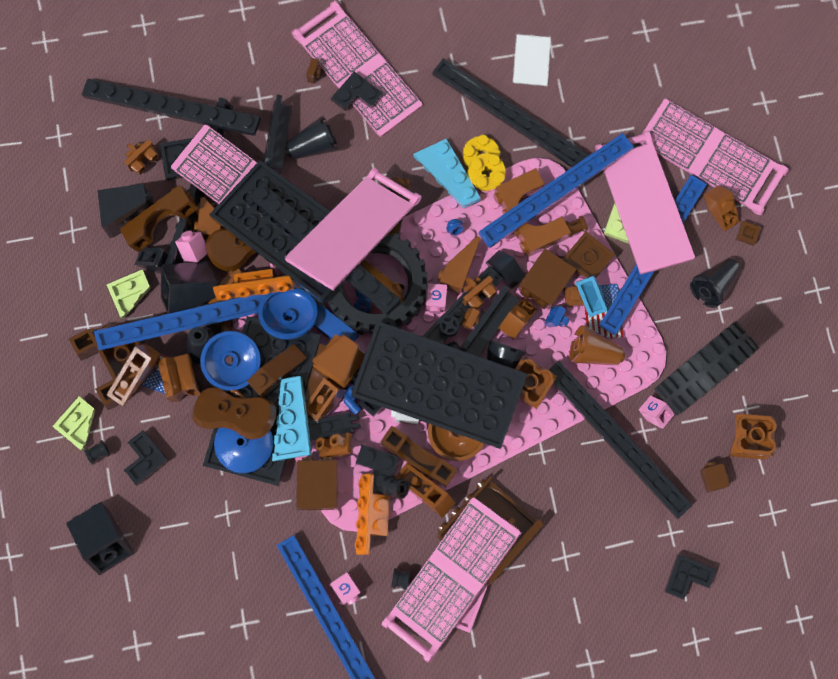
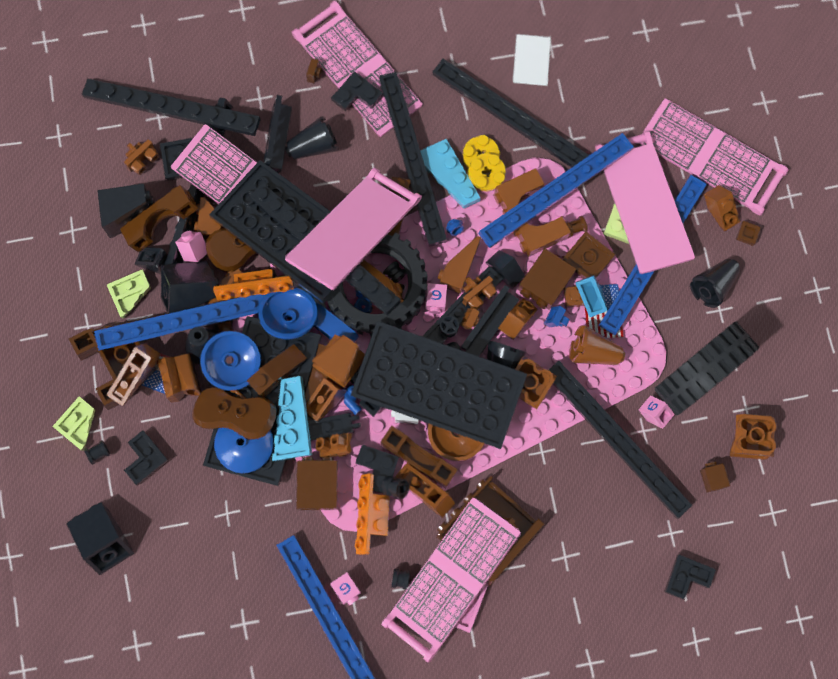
none -> black plate [379,72,447,247]
none -> black wheel [383,261,406,283]

